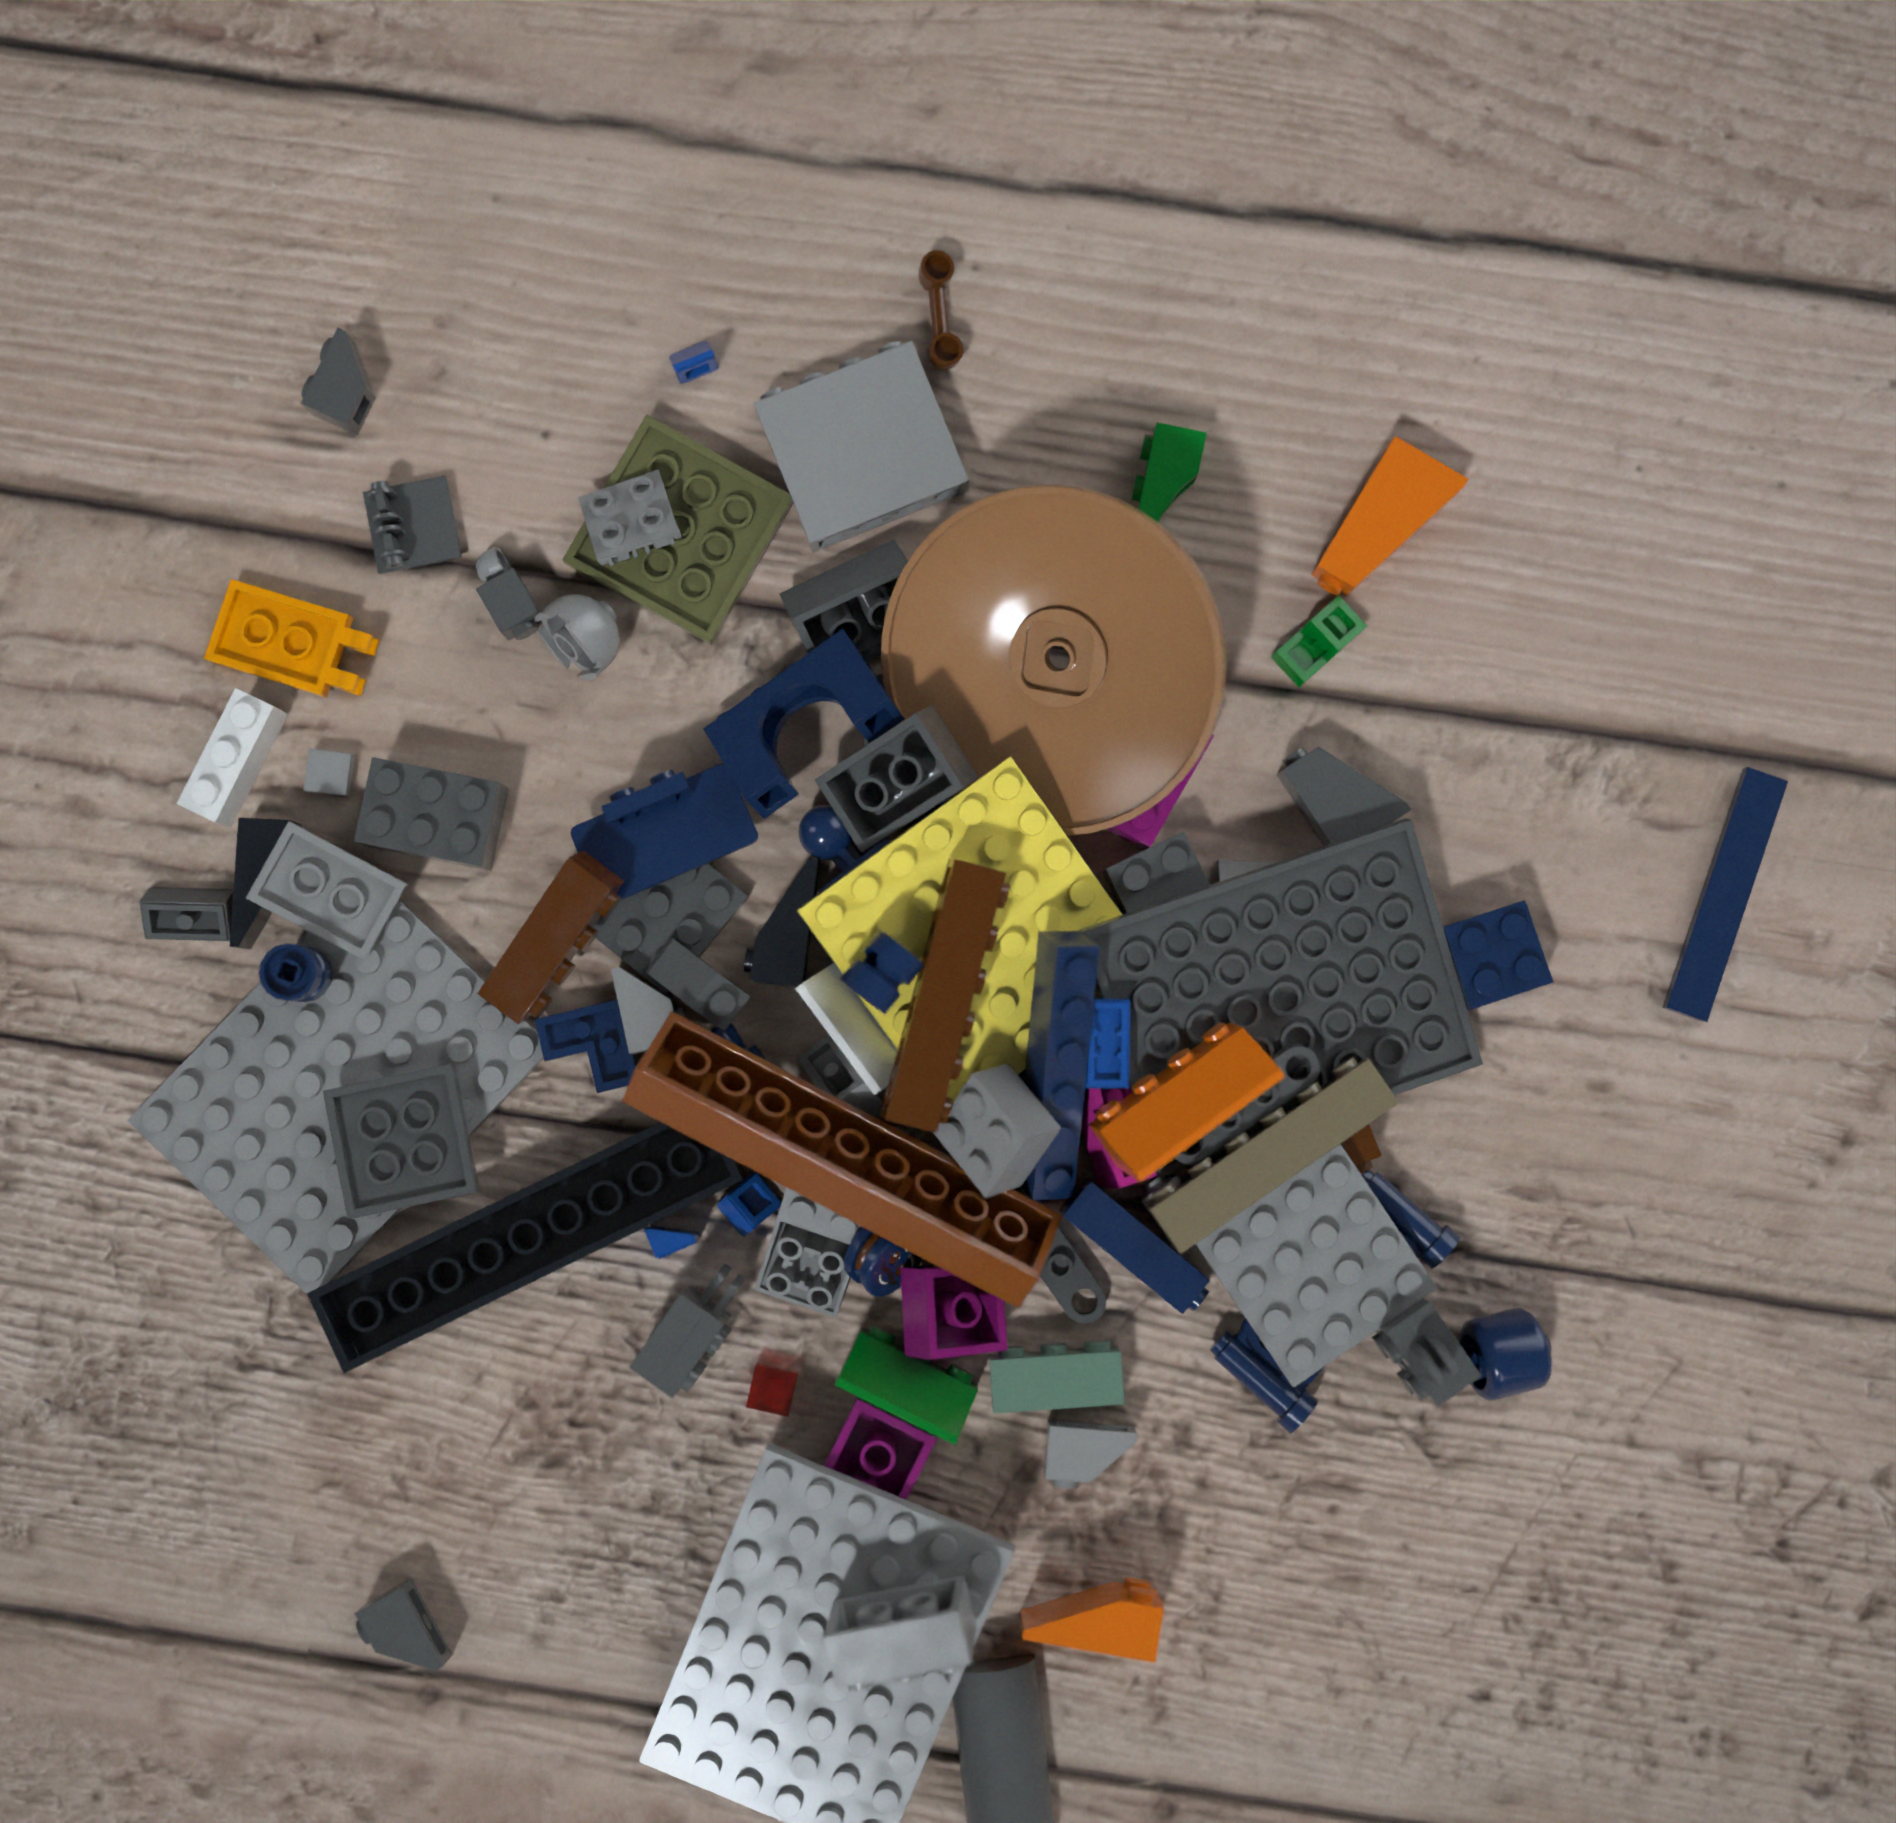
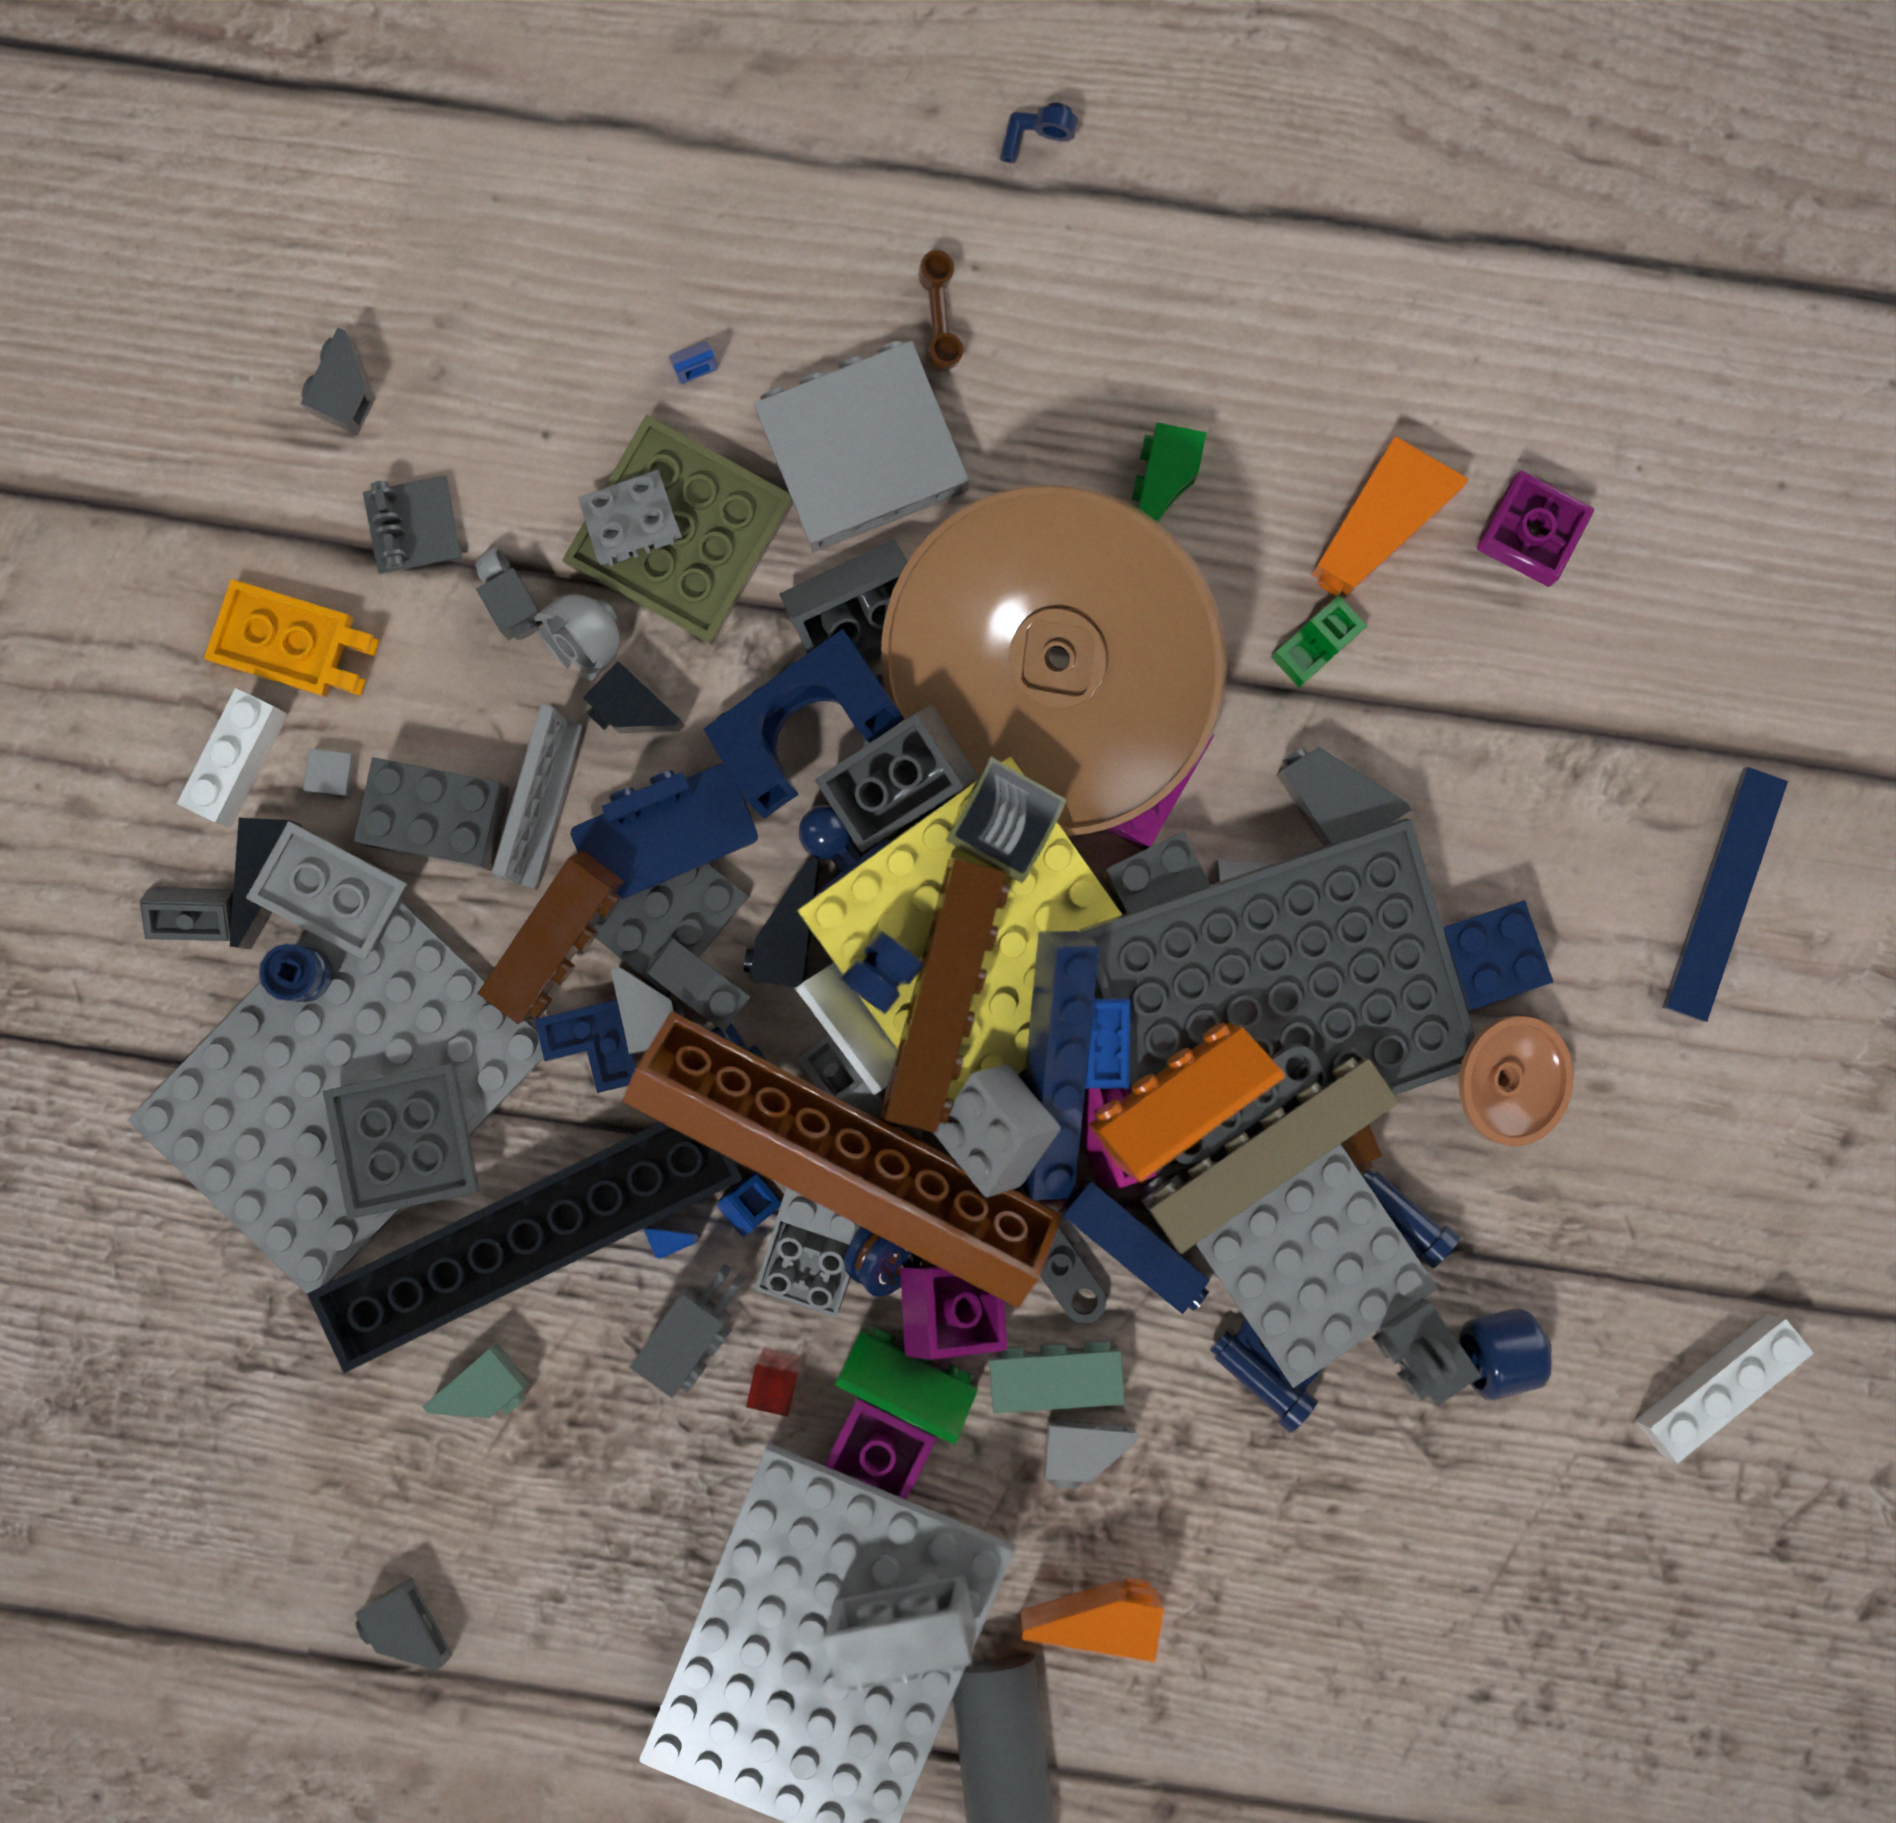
none -> sand green slope [423,1344,531,1418]
none -> light grey fence [492,704,585,890]
none -> black slope [583,661,685,733]
none -> slope [945,757,1067,883]
none -> dark blue plate [999,102,1079,164]
none -> nougat dish [1459,1016,1574,1146]
none -> magenta brick [1477,470,1594,587]
none -> white brick [1634,1313,1814,1463]

